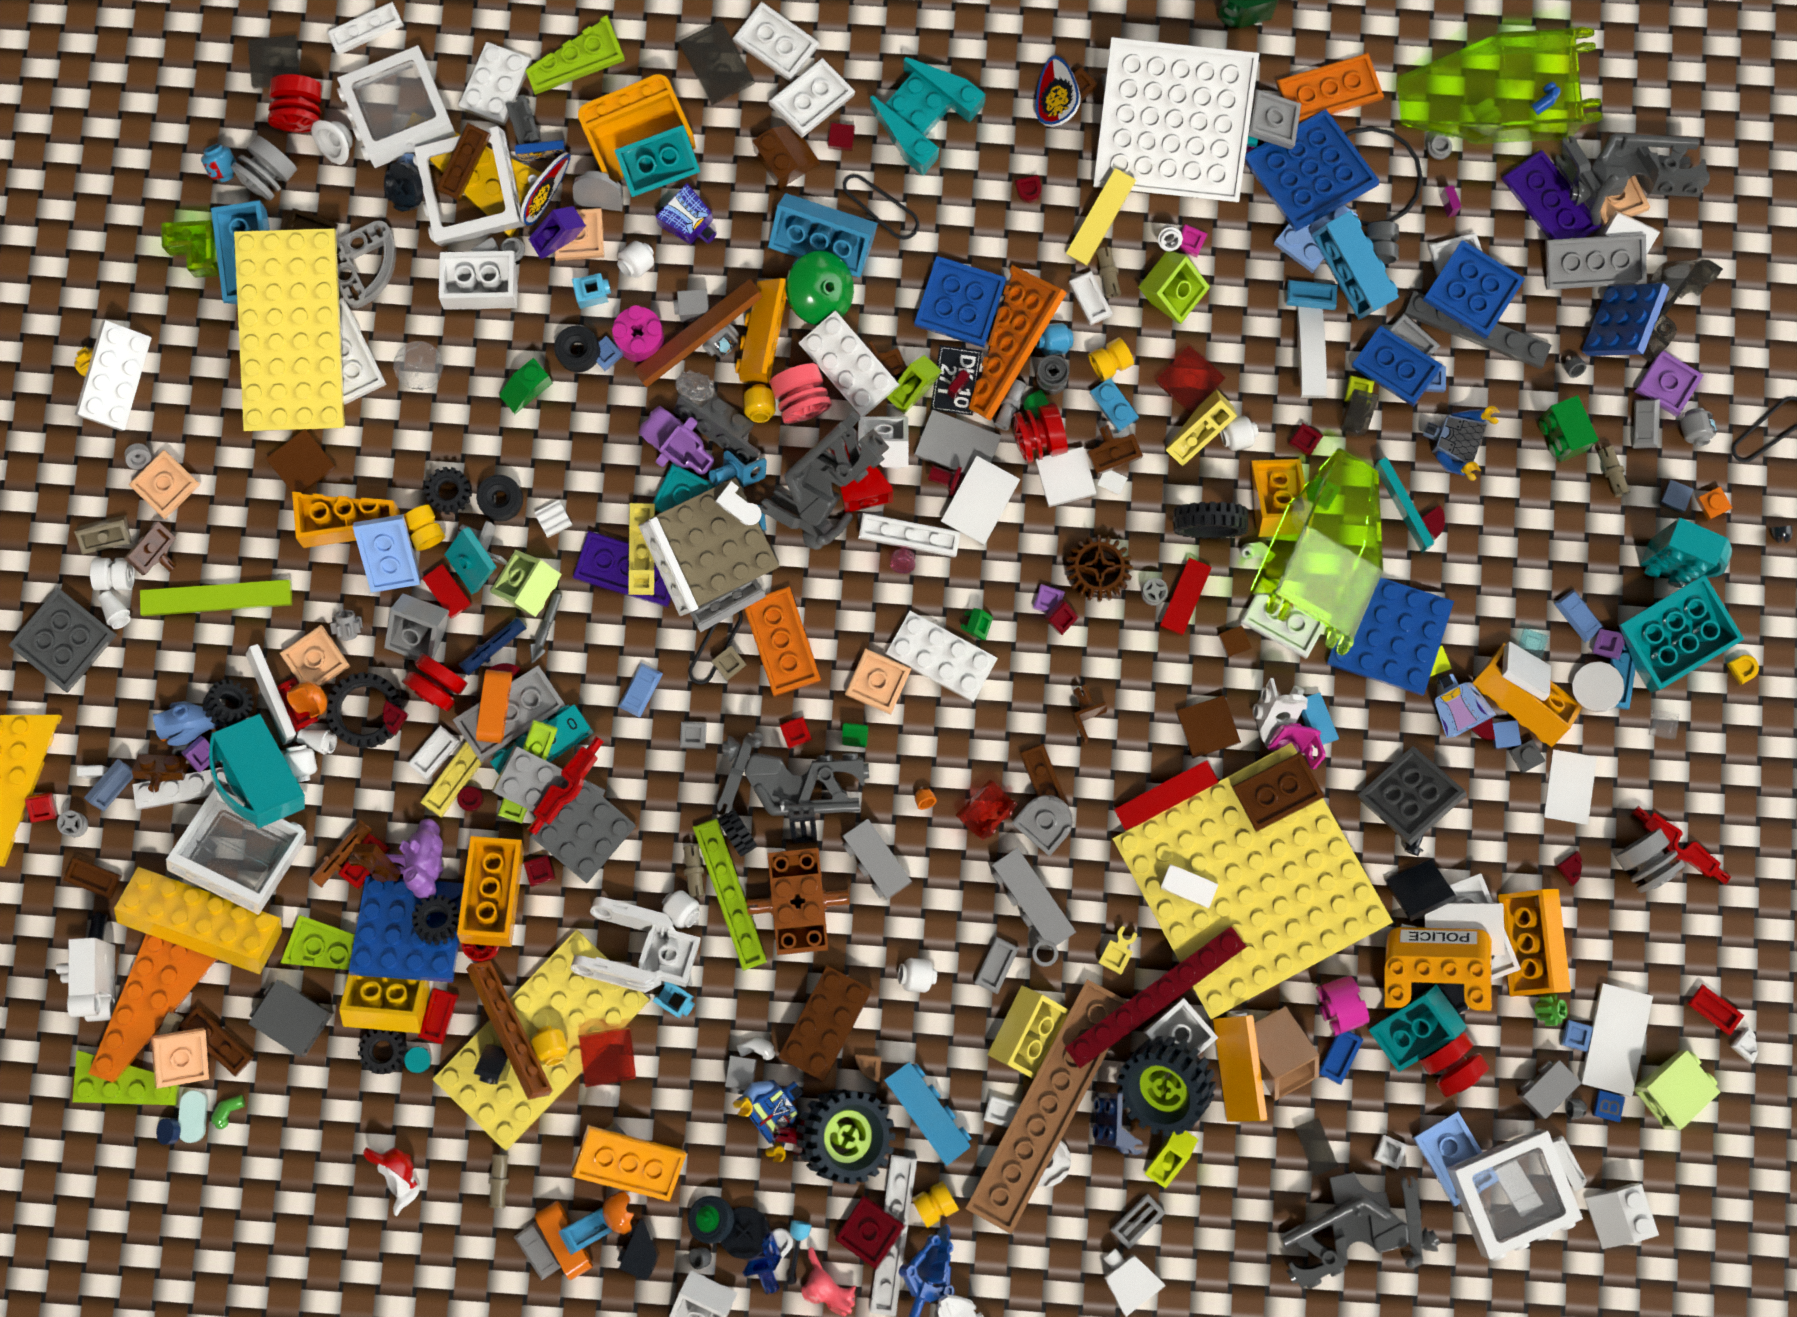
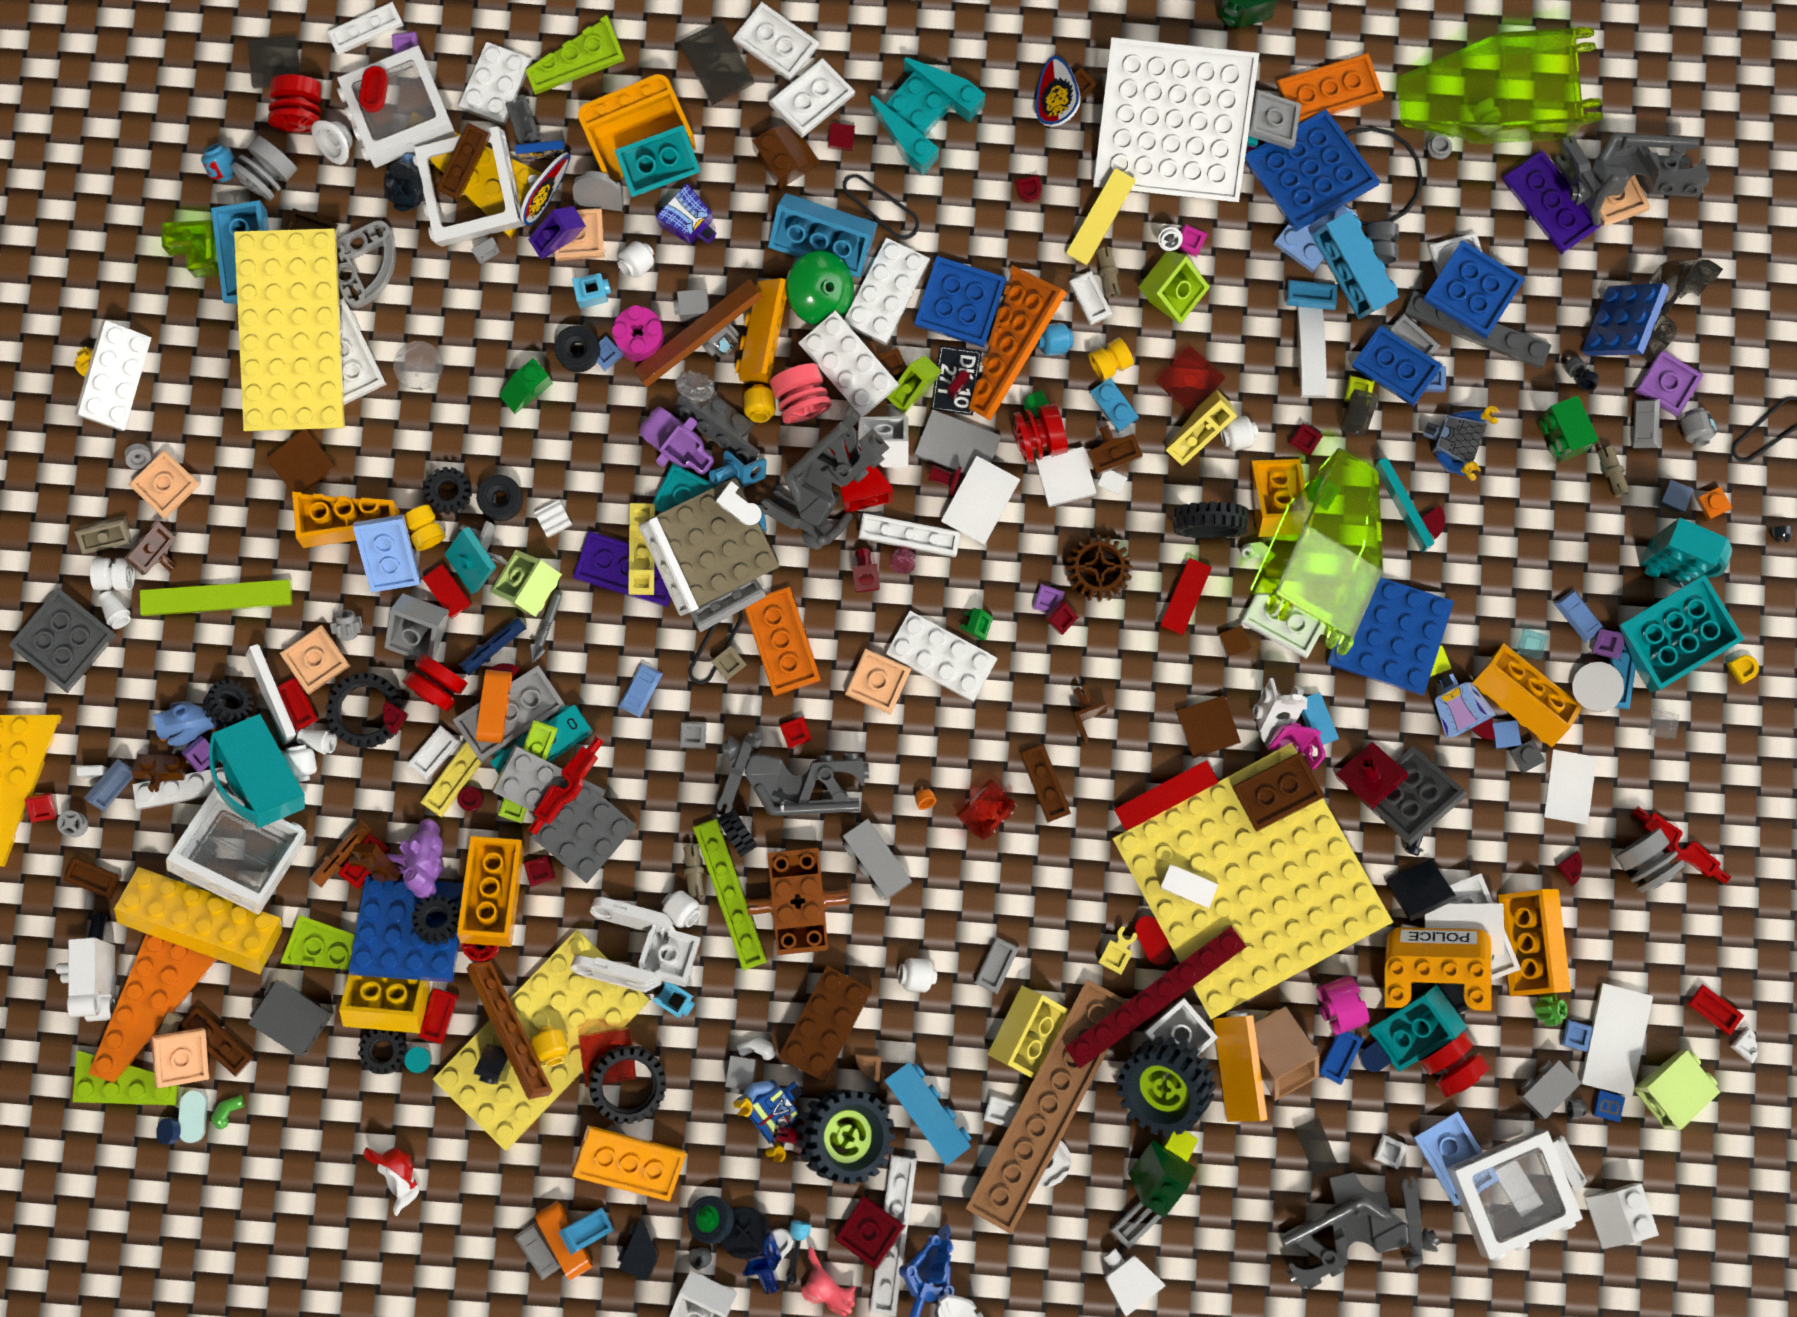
orange hair [287,681,328,718] -> none
white slope [439,251,518,309] -> none
dark tan pin [488,1154,509,1208] -> none
light grey plate [500,237,525,262] -> none
orange hair [603,1190,634,1234] -> none
black tile [789,809,817,844] -> none
green slope [842,723,869,748] -> none
yellow wheel [911,1180,959,1228] -> none
light grey hinge [991,848,1076,967] -> none
light grey pin [994,379,1027,430] -> none
light grey tile [1011,795,1073,857] -> none
dark grey wheel [1036,355,1070,395] -> none
dark blue plate [1092,1092,1143,1155] -> none
light grey wheel [1141,578,1168,606] -> none
magenta tile [1440,185,1461,218] -> none
white tile [1502,641,1551,701] -> none
blue arm [1531,82,1561,115] -> none
light grey tile [1545,234,1647,290] -> none
white tile [1603,211,1660,254] -> none
none -> red tile [359,66,388,113]
none -> medium lavender tile [392,32,418,55]
none -> black tyre [588,1044,667,1124]
none -> white plate [844,238,930,346]
none -> dark red bracket [852,548,880,593]
none -> dark green slope [1128,1140,1197,1218]
none -> red tile [1134,916,1172,965]
none -> dark red tile [1335,742,1409,810]
none -> dark blue tile [1360,1041,1392,1072]
none -> black hinge [1577,369,1599,391]

